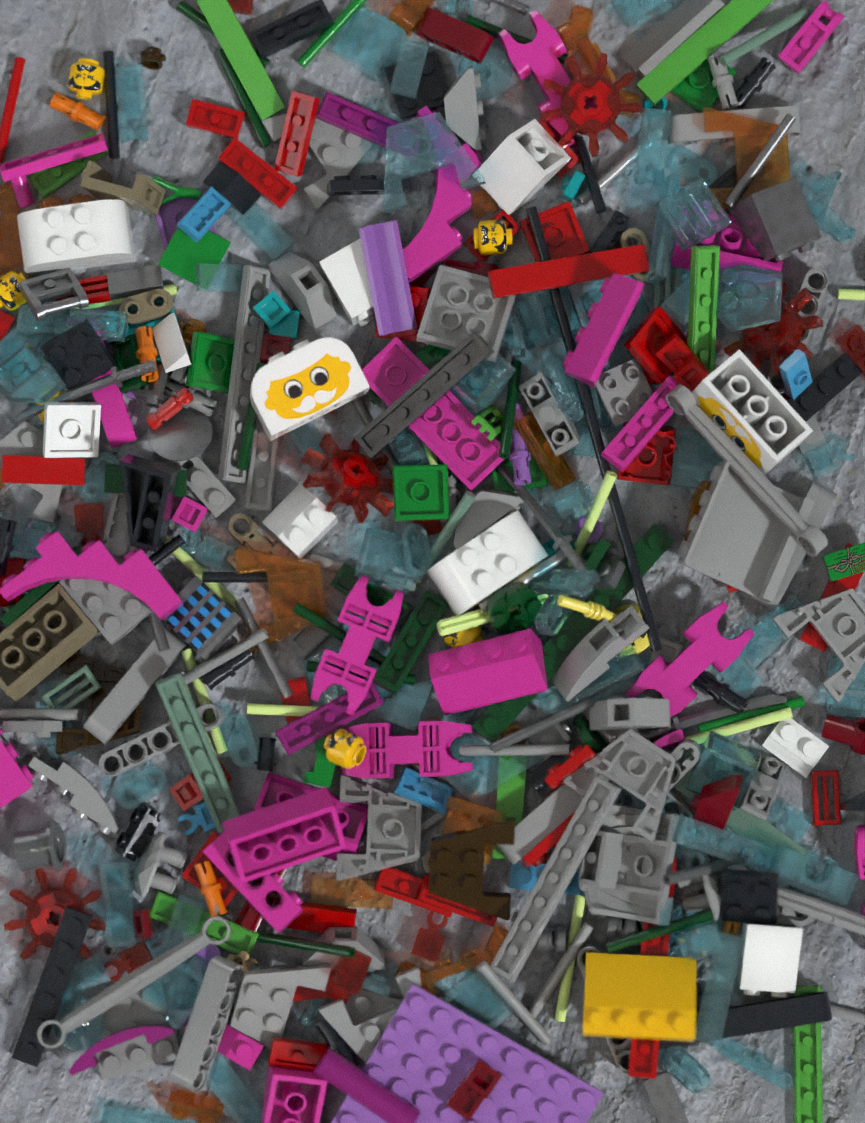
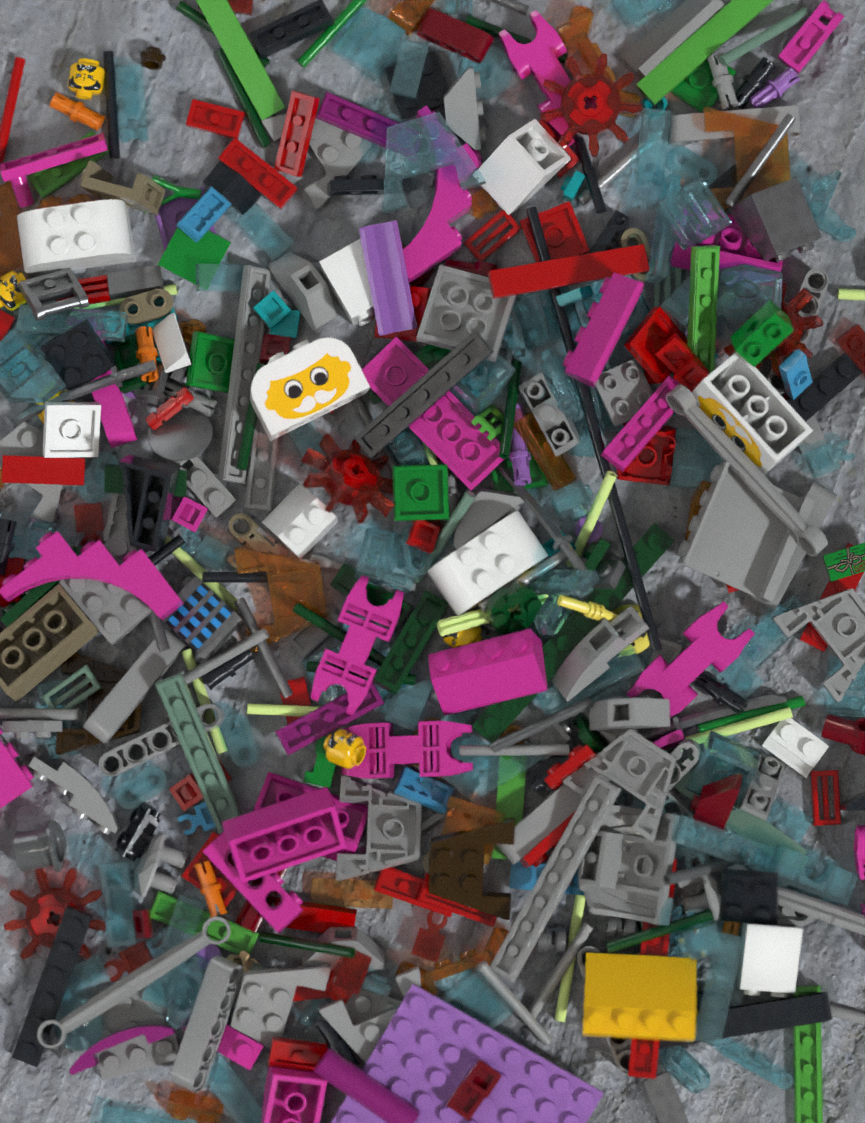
black pin [254,737,277,772] -> none
yellow head [473,220,512,255] -> none
none -> red tile [406,520,441,554]
none -> teal tile [556,285,594,307]
none -> green brick [731,300,794,367]
none -> medium lavender axle [750,67,800,109]

